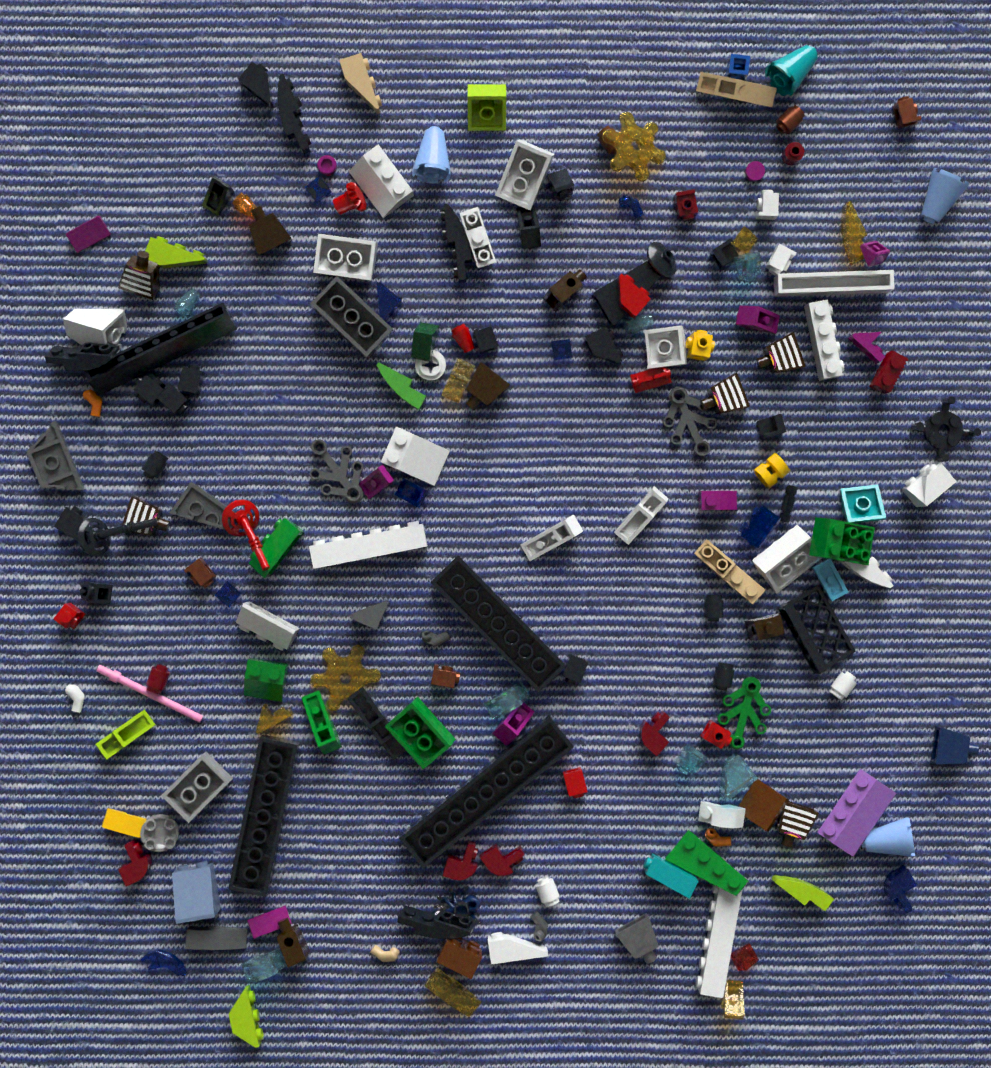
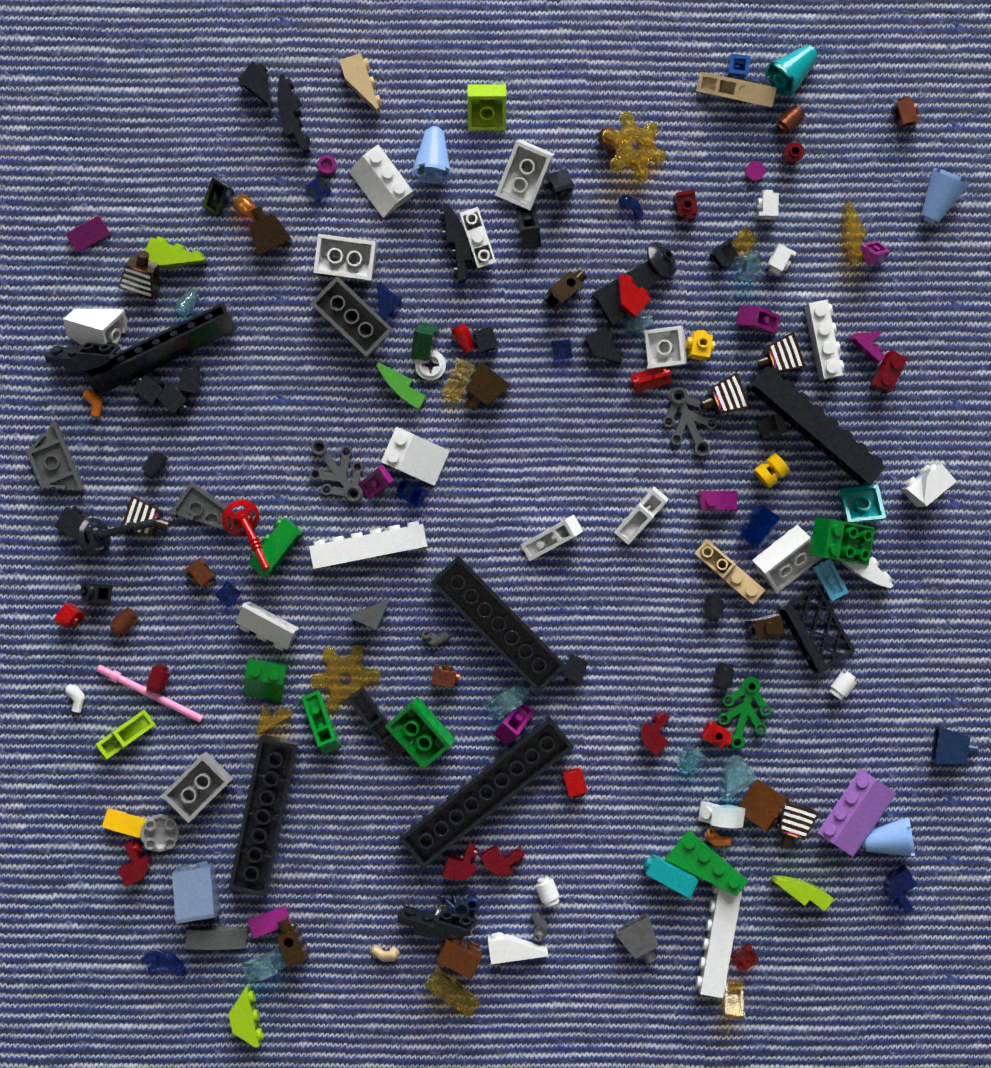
red gear [333,182,367,215] -> none
white brick [774,270,894,297] -> none
black axle [779,485,798,523] -> none
black plate [911,396,981,462] -> none
none -> copper brick [110,607,139,636]
none -> black brick [746,366,886,486]

